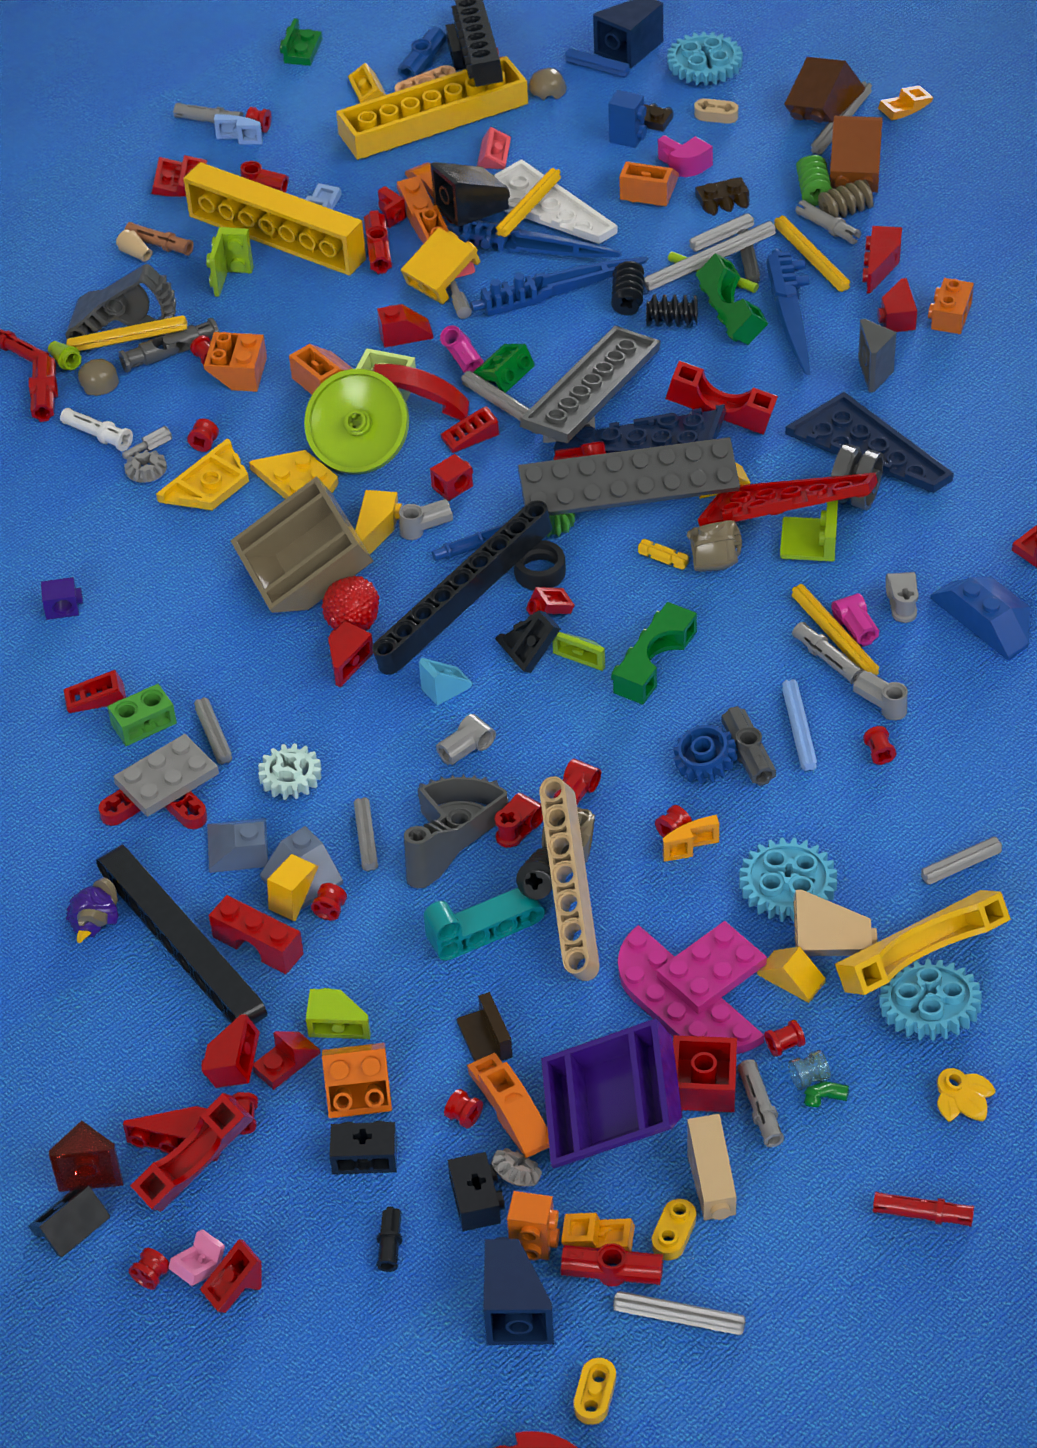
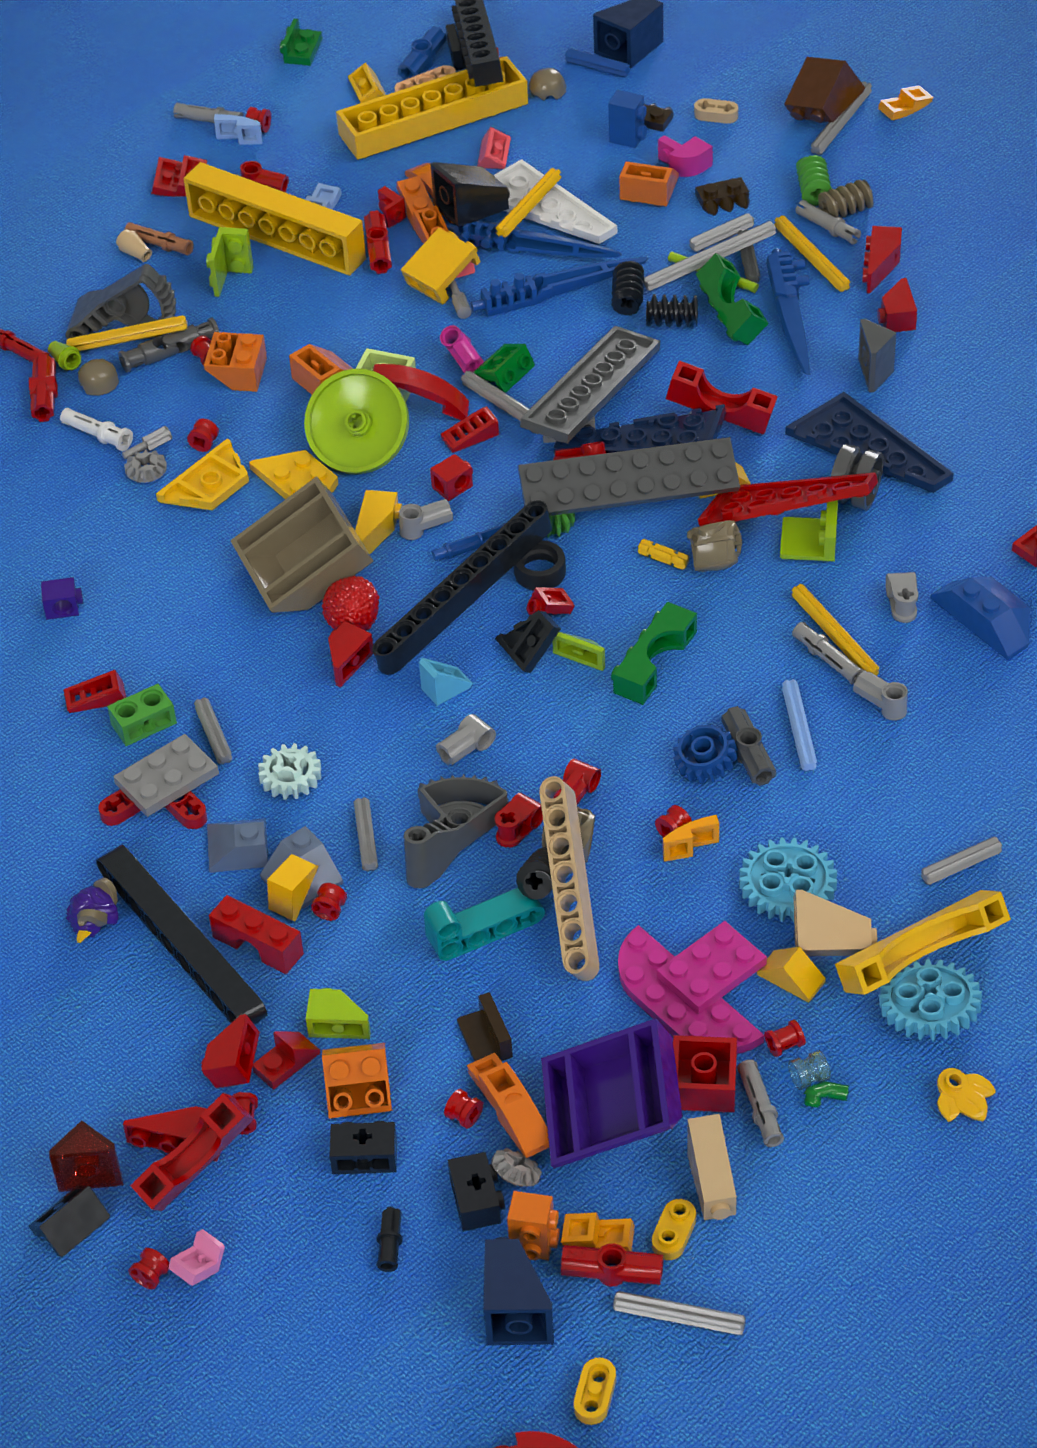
red slope [200,1239,262,1313] -> none
red slope [377,304,434,348] -> none
medium azure gear [667,31,743,86] -> none
dark orange slope [830,116,883,193] -> none
dark pink piece [831,593,879,647] -> none
red bush [863,726,897,765] -> none
red pin [873,1191,974,1227] -> none
orange brick [928,278,974,335] -> none

